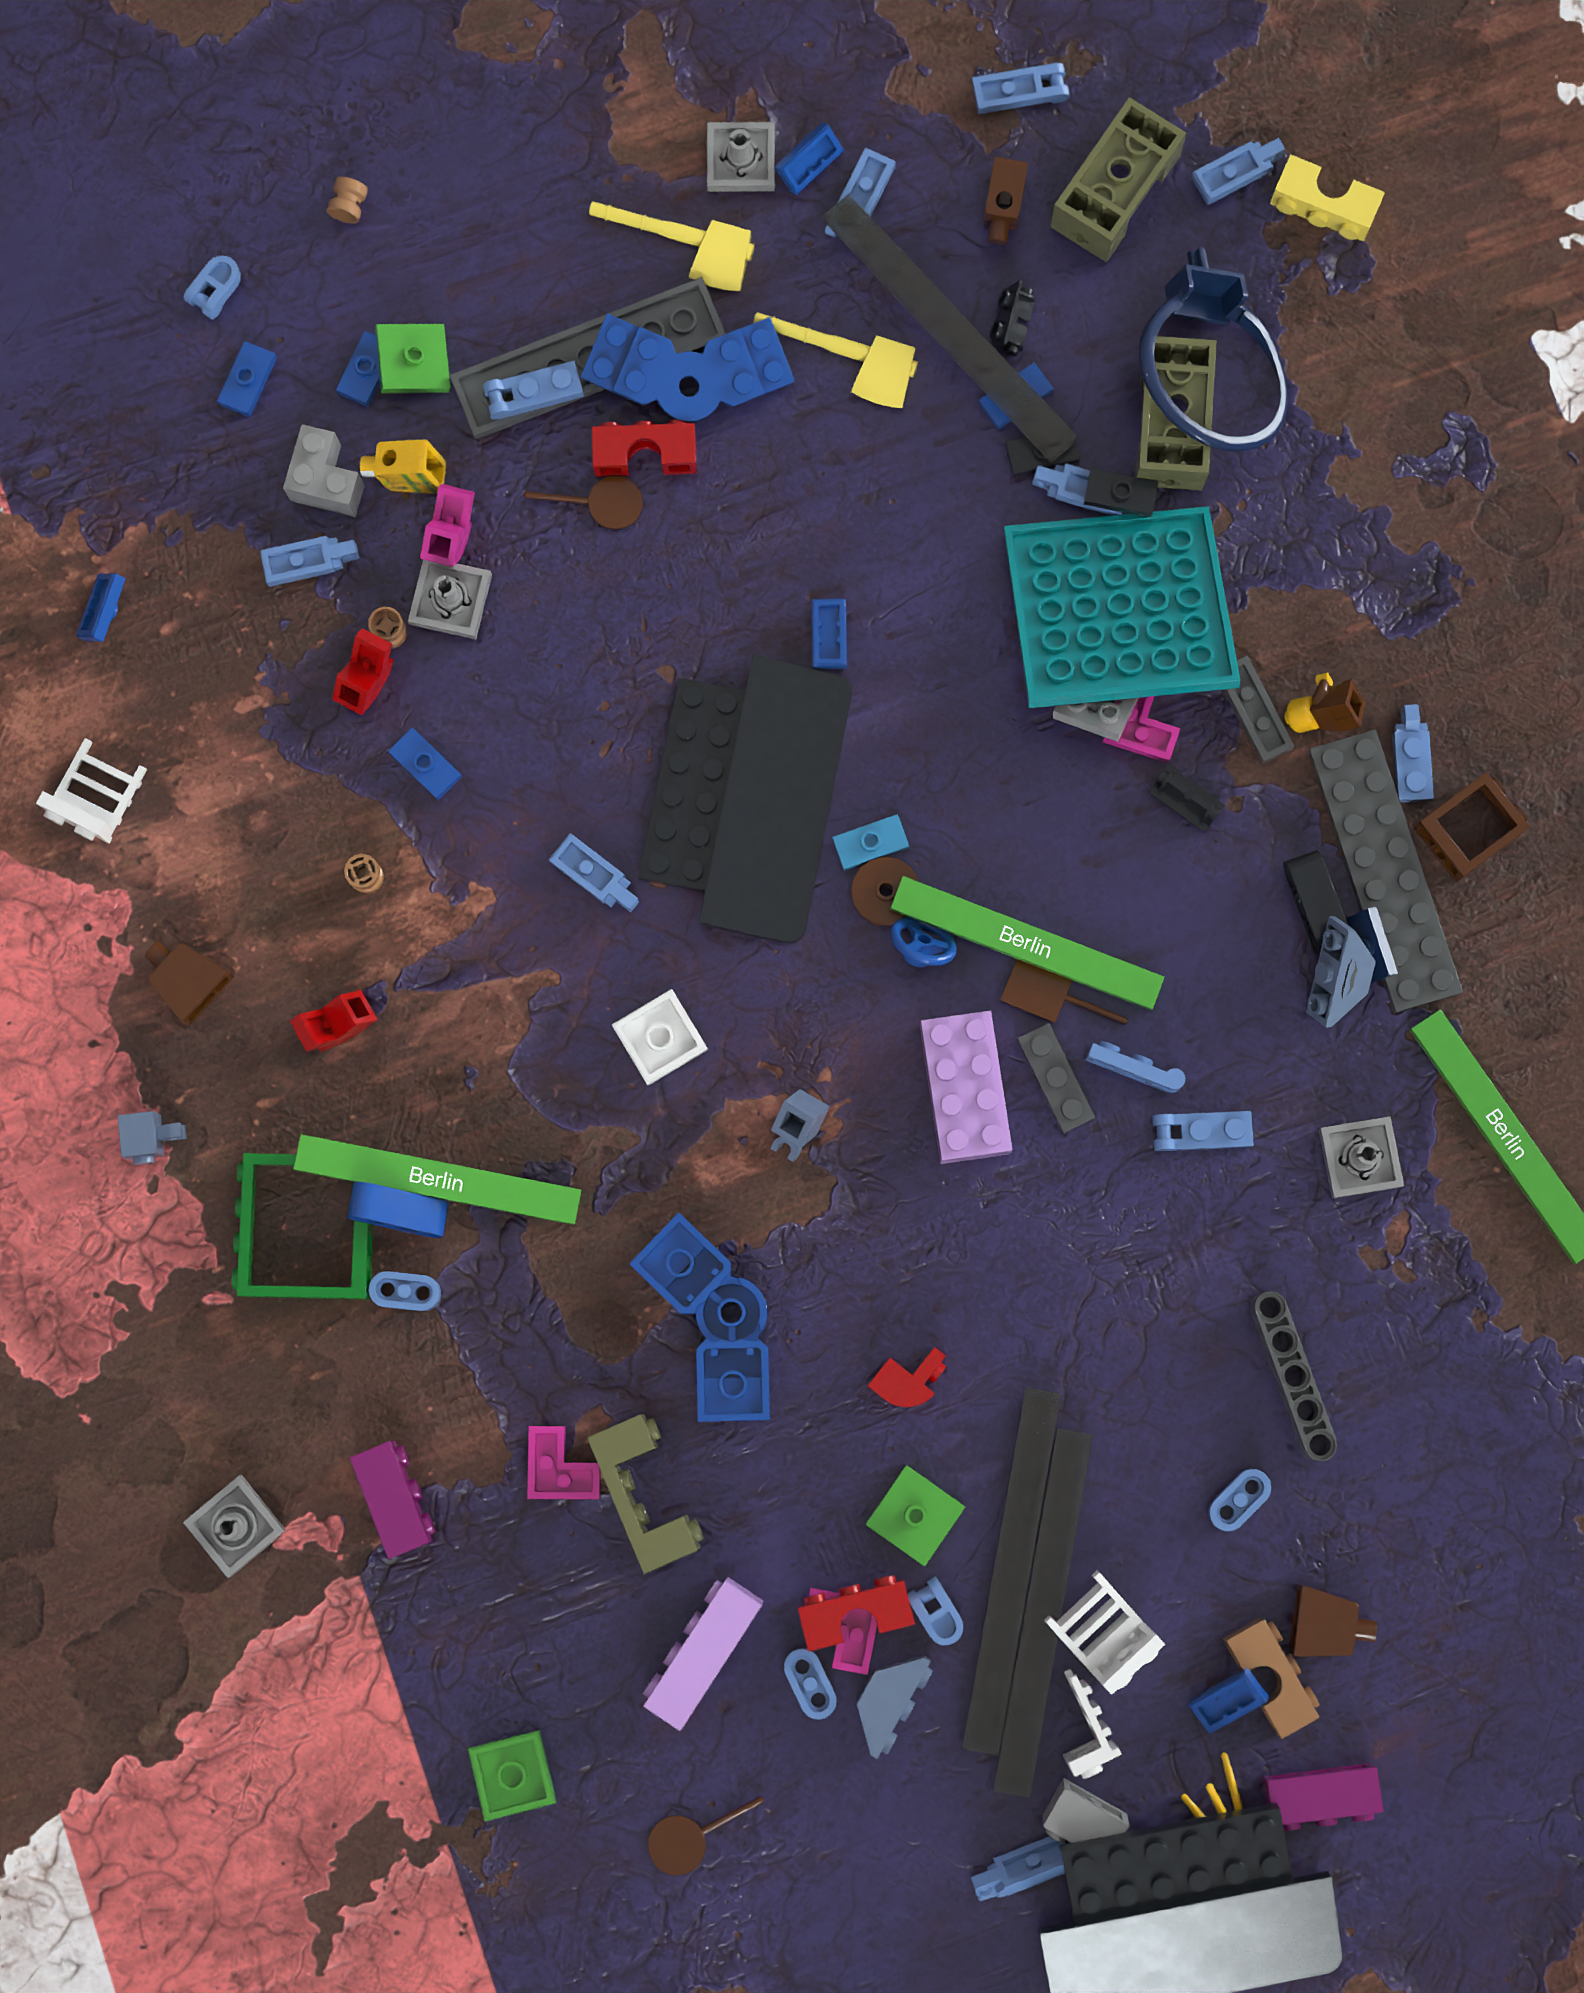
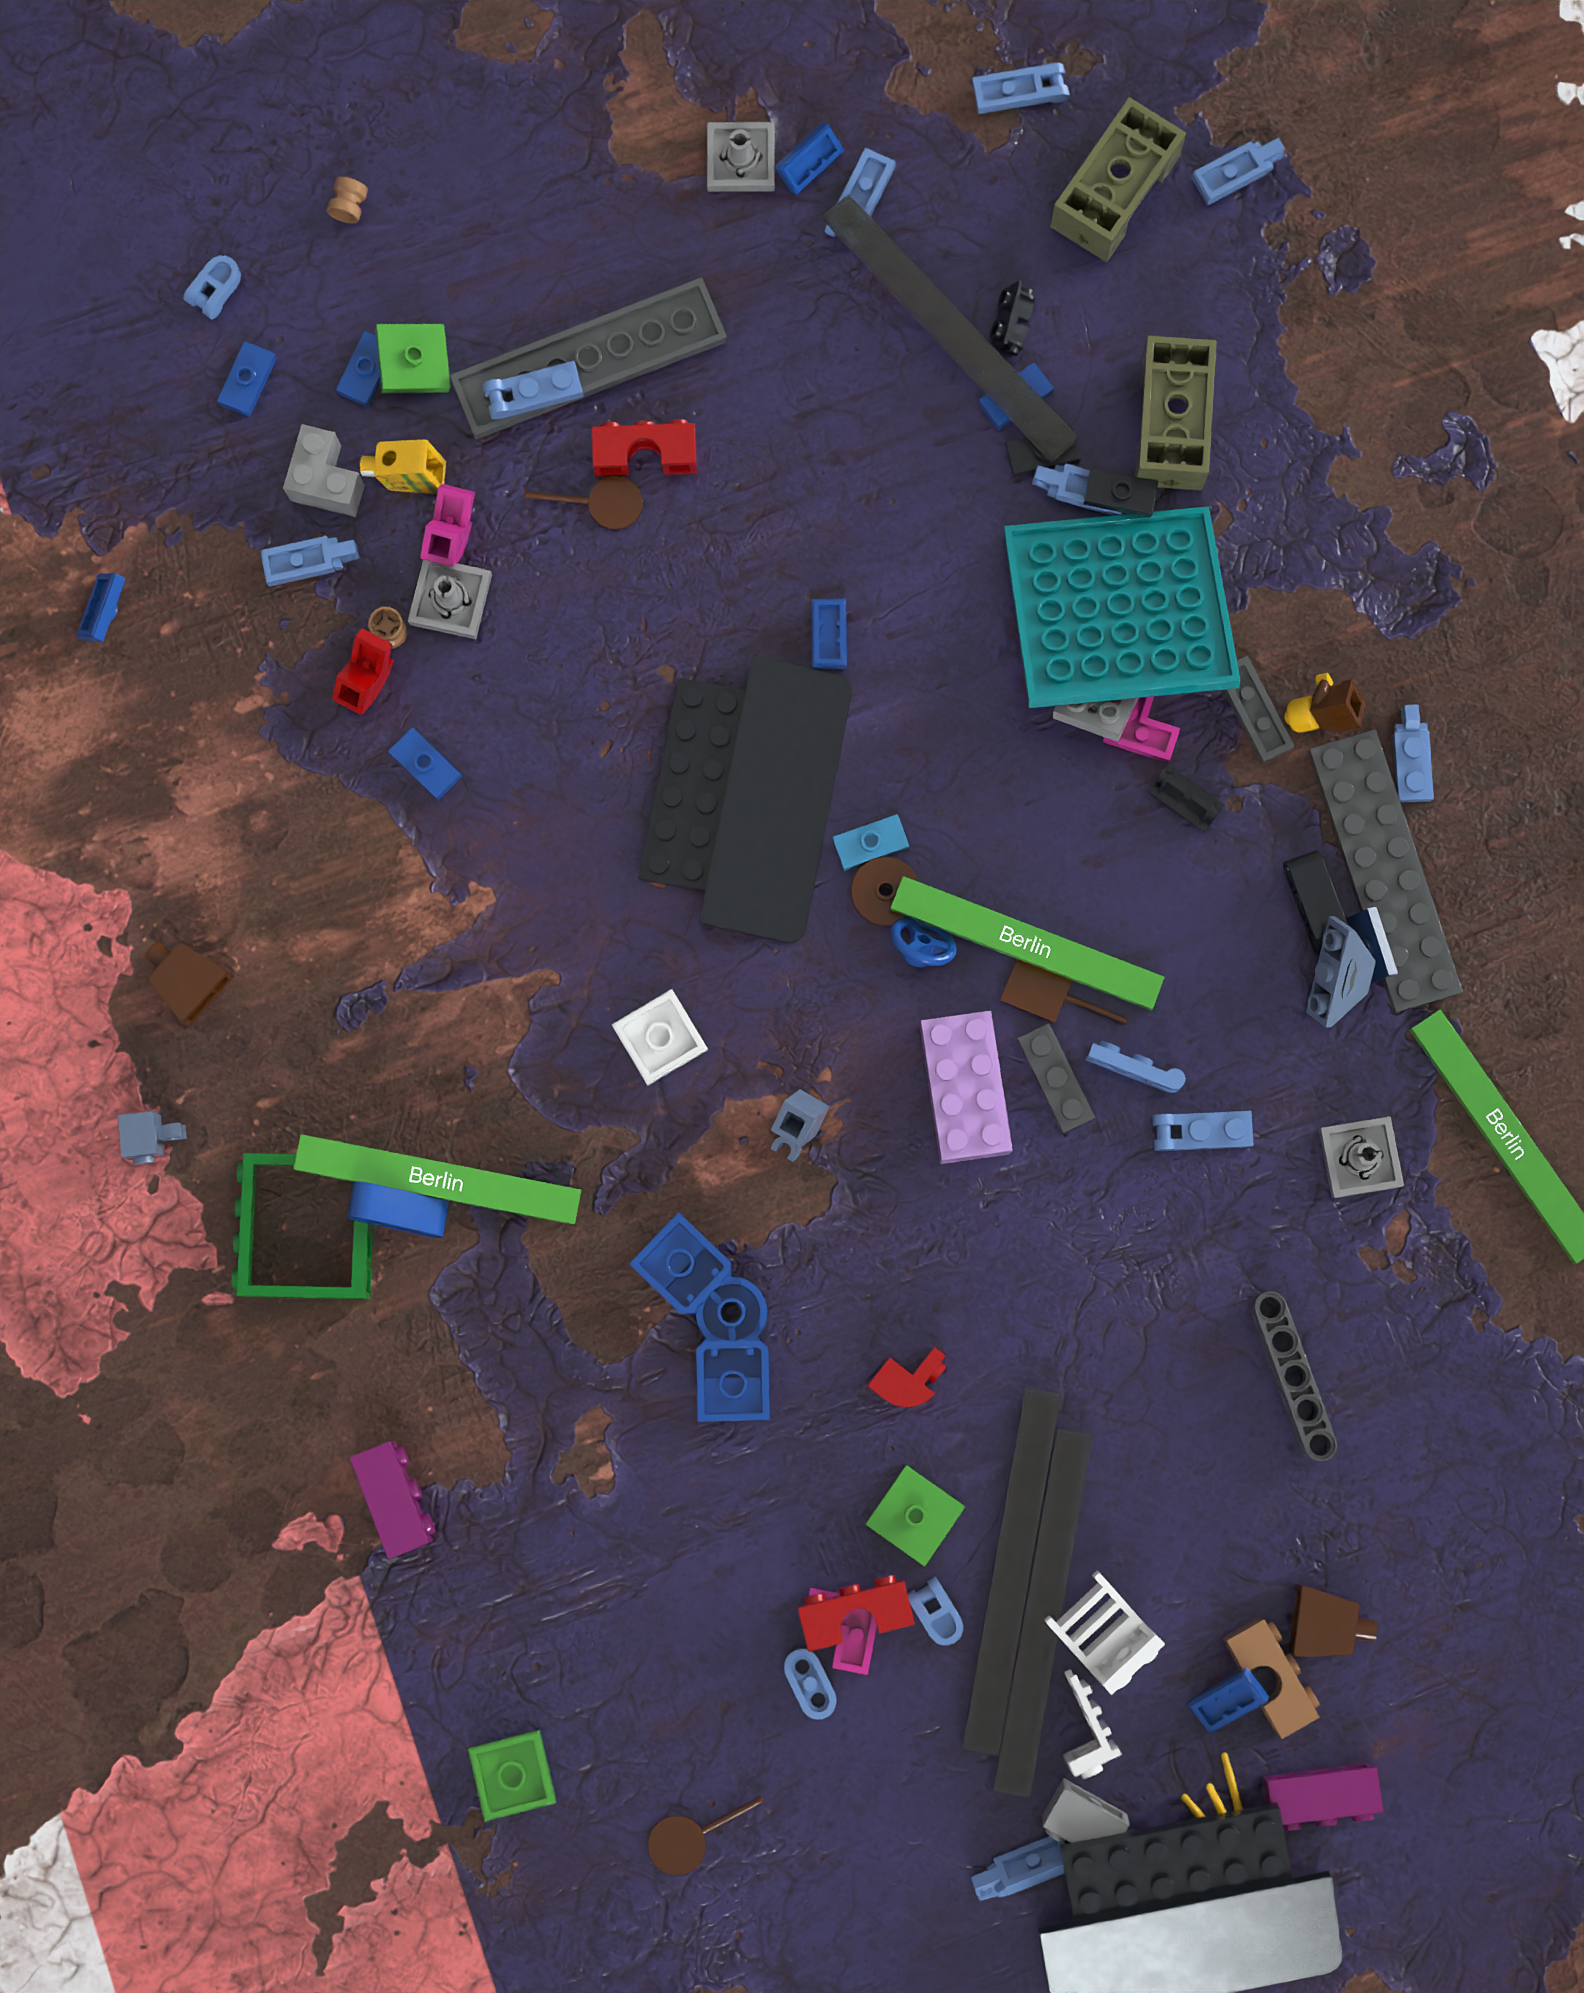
white plate [36,738,147,843] -> none
light grey plate [183,1475,287,1578] -> none
red brick [290,990,378,1052] -> none
medium nougat wheel [344,854,384,894] -> none
medium blue plate [369,1271,441,1311] -> none
dark pink plate [527,1426,601,1499] -> none
medium blue hinge [548,833,640,912] -> none
blue plate [580,313,795,422] -> none
olive plate [587,1414,704,1574] -> none
light yellow piece [589,202,754,291] -> none
lavender brick [643,1577,763,1731] -> none
light yellow piece [753,312,918,408] -> none
sand blue slope [856,1655,933,1759] -> none
reddish brown torso [984,157,1029,245] -> none
dark blue brick [1139,247,1288,452] -> none
medium blue plate [1208,1469,1271,1531] -> none
light yellow arch [1270,154,1385,242] -> none
reddish brown window [1413,772,1530,883] -> none

